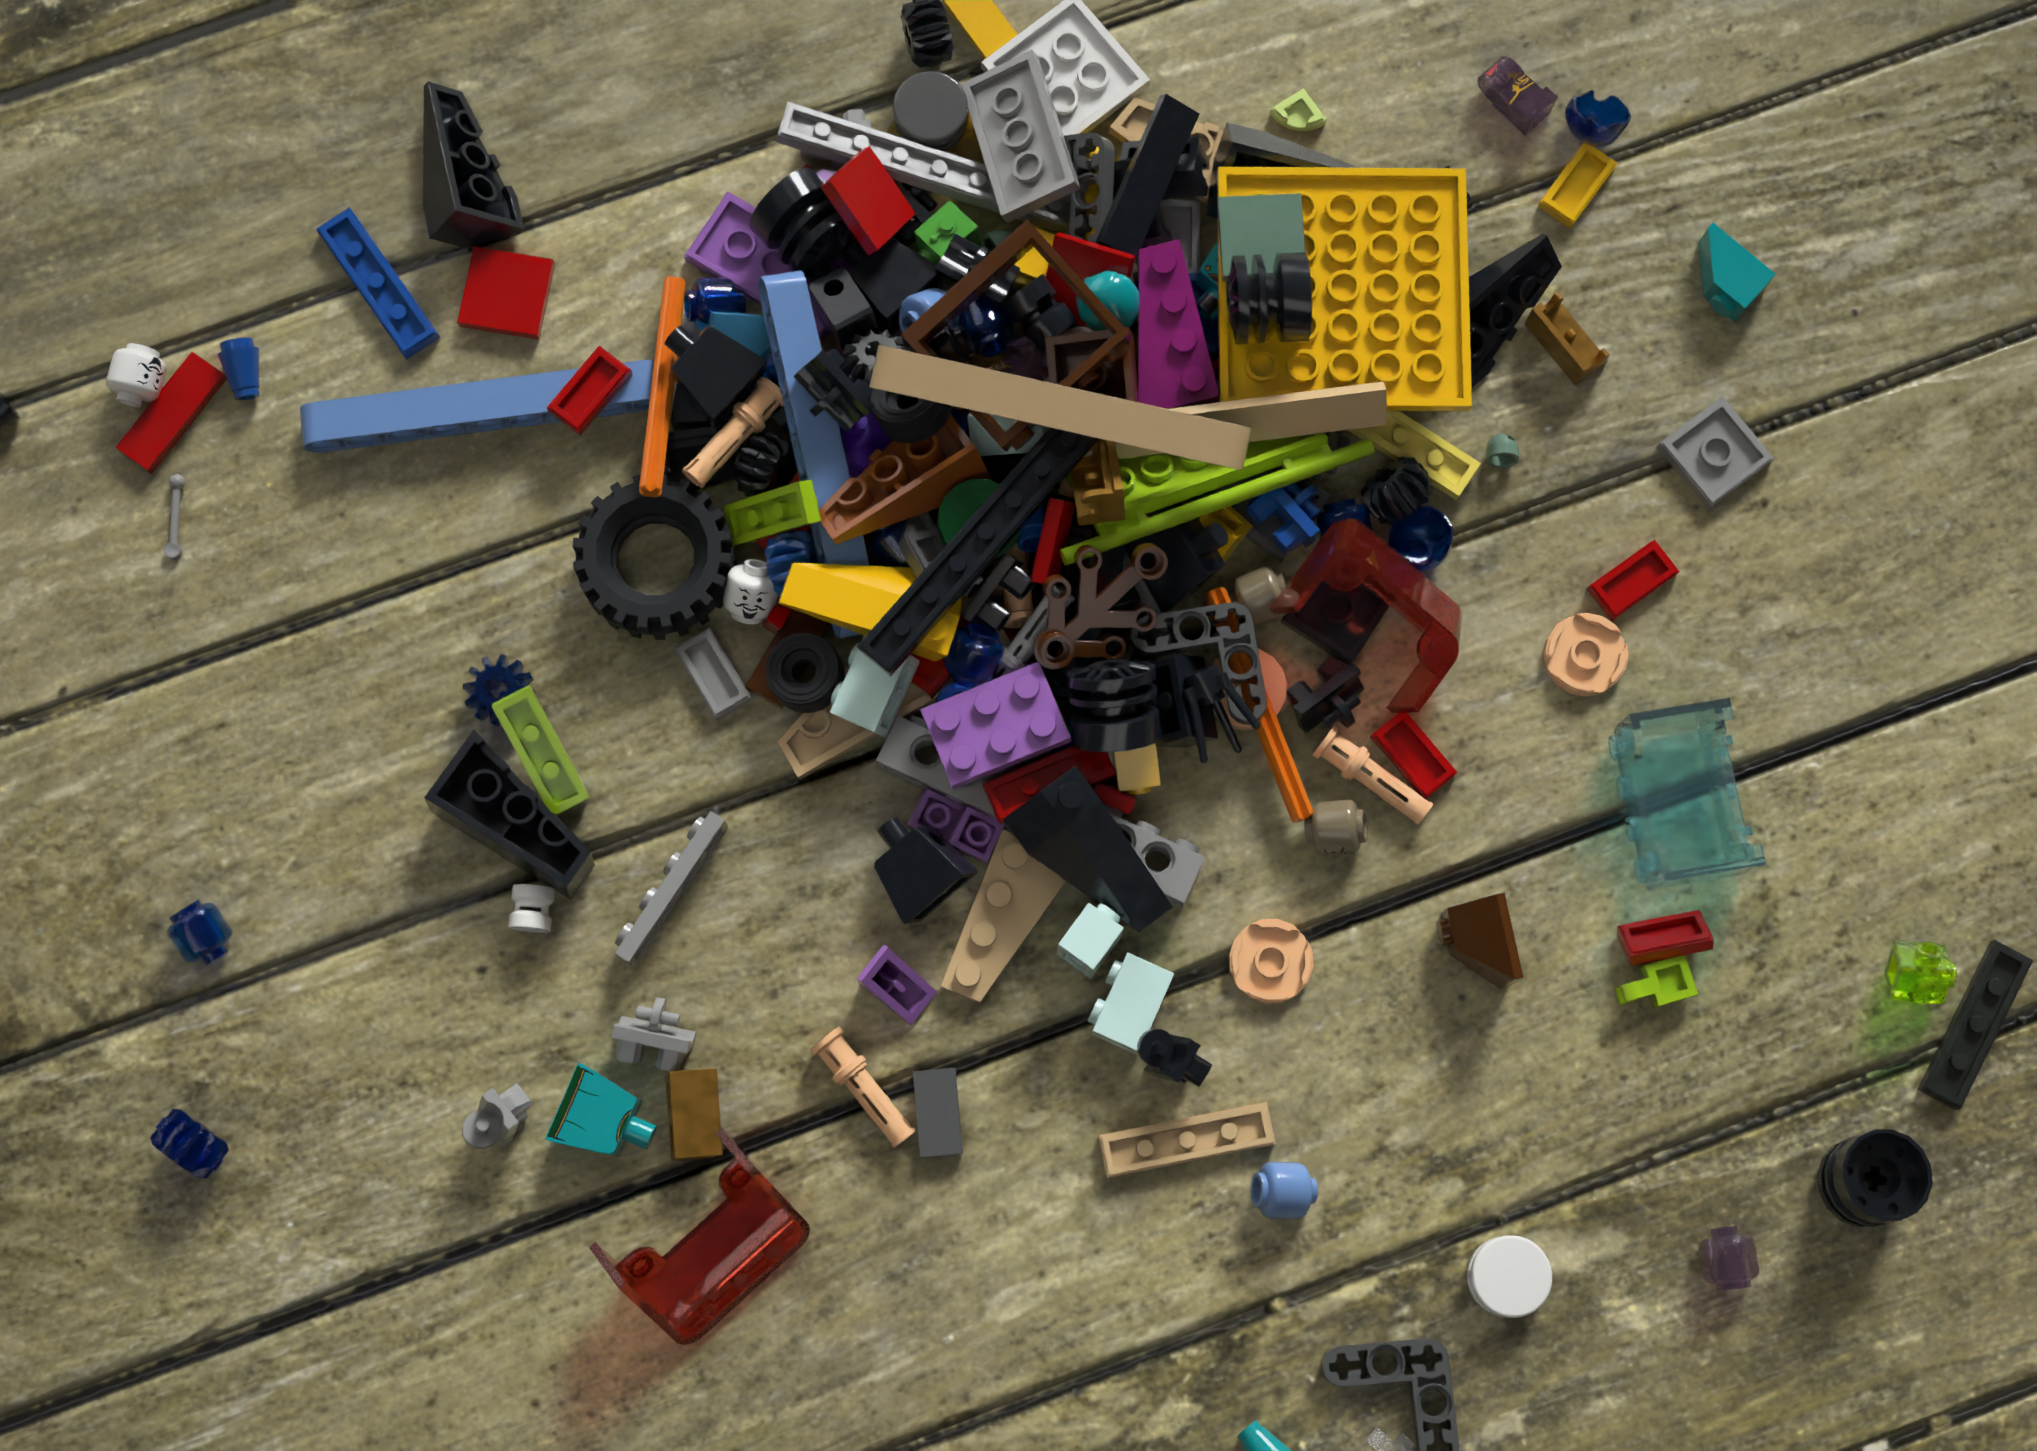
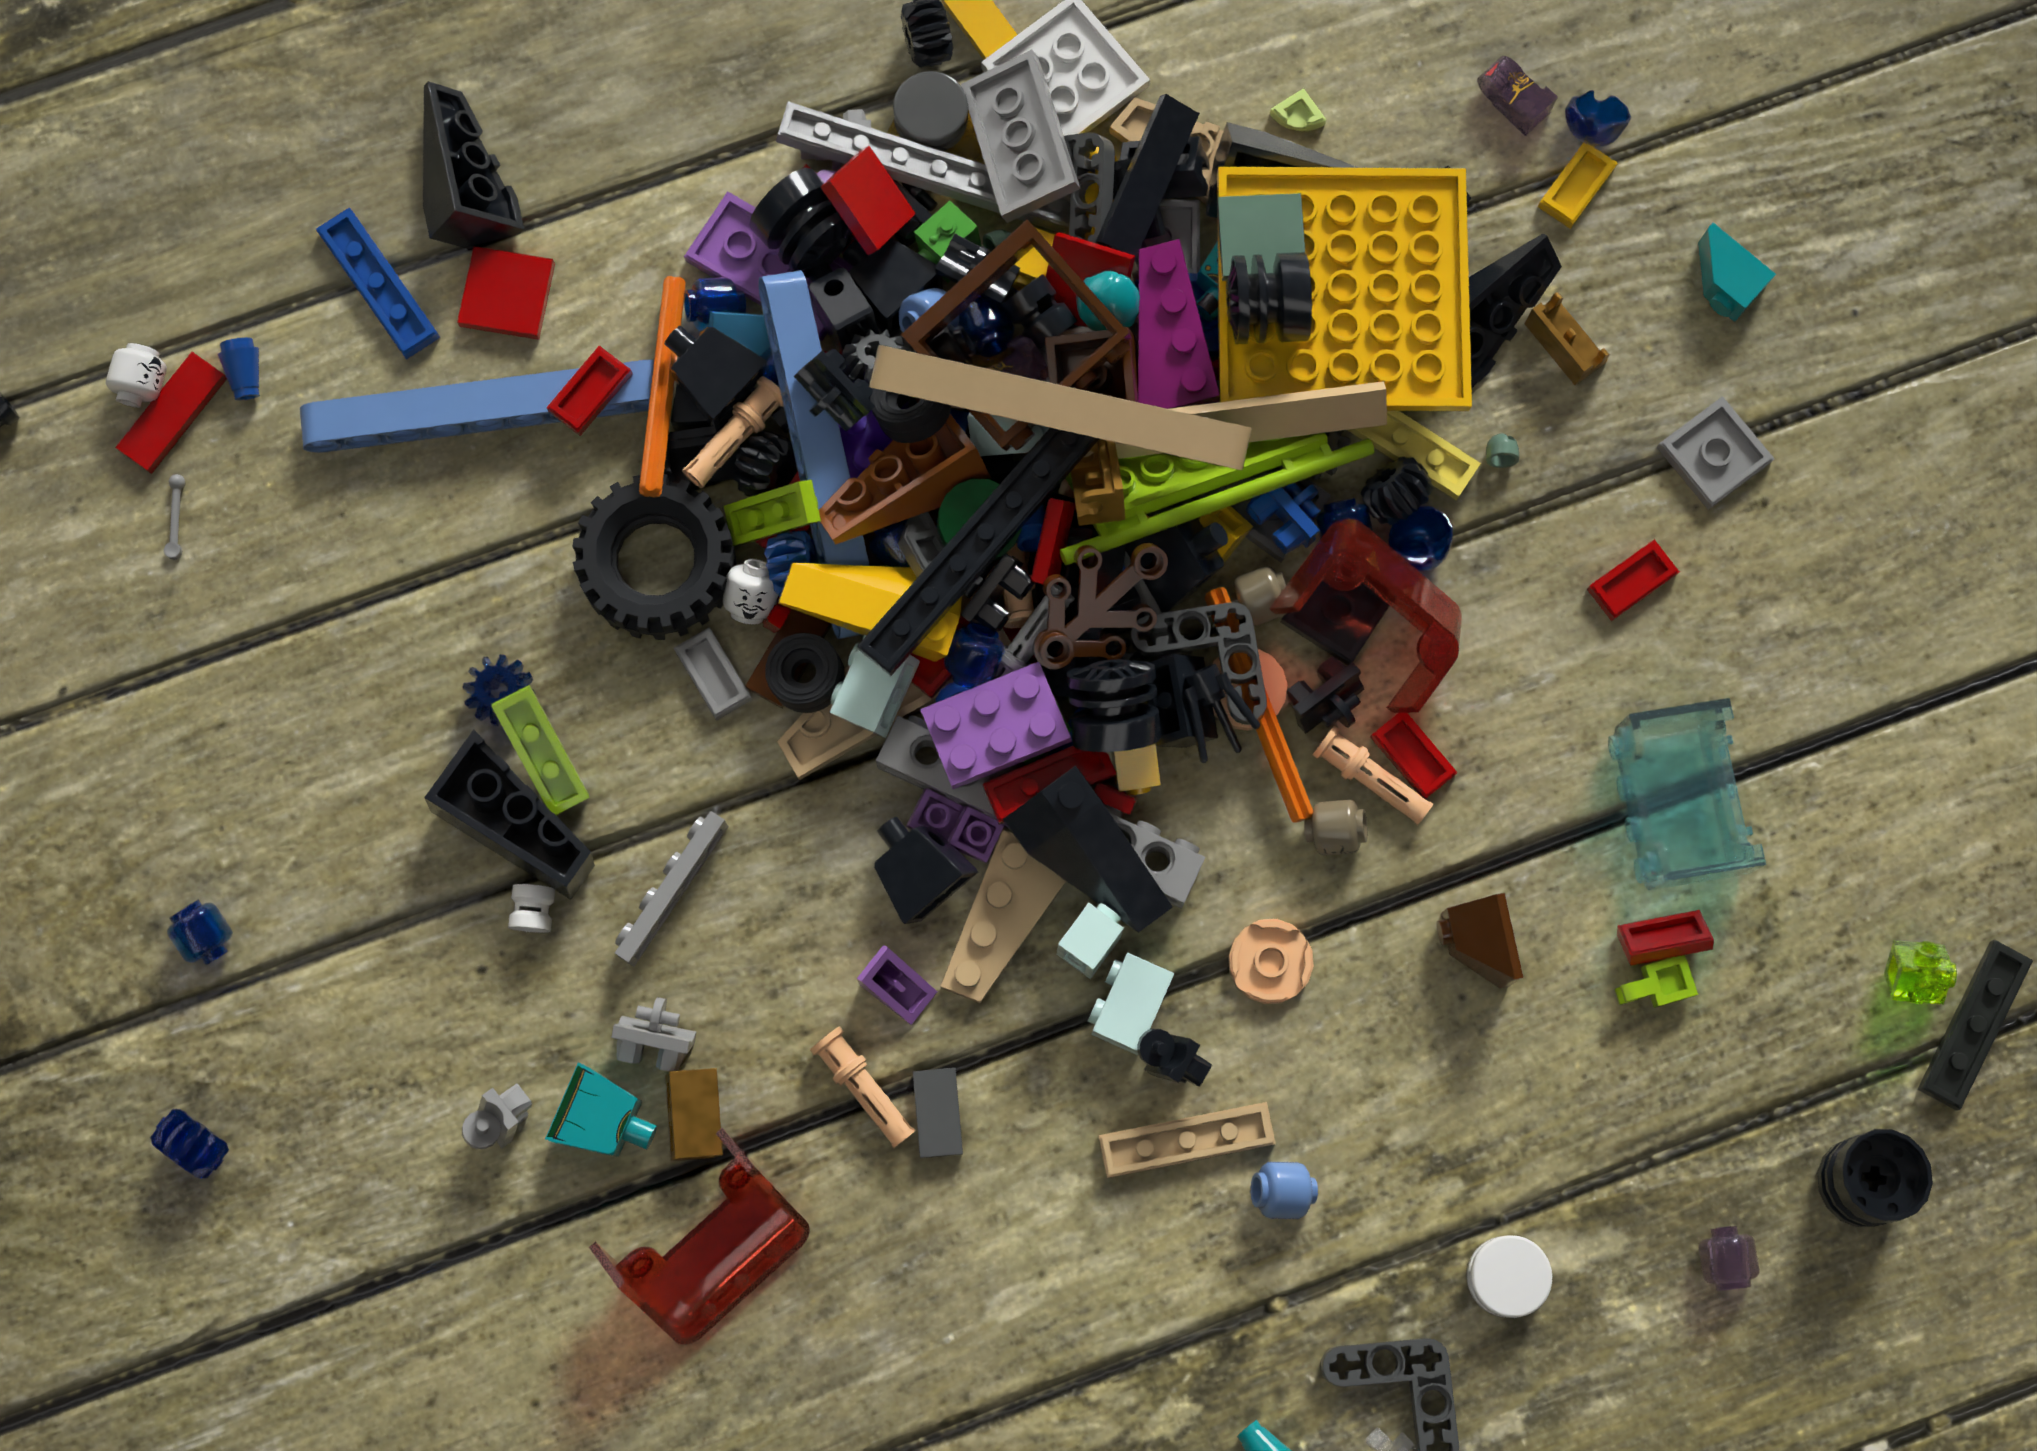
light nougat tile [1543,613,1629,697] -> none

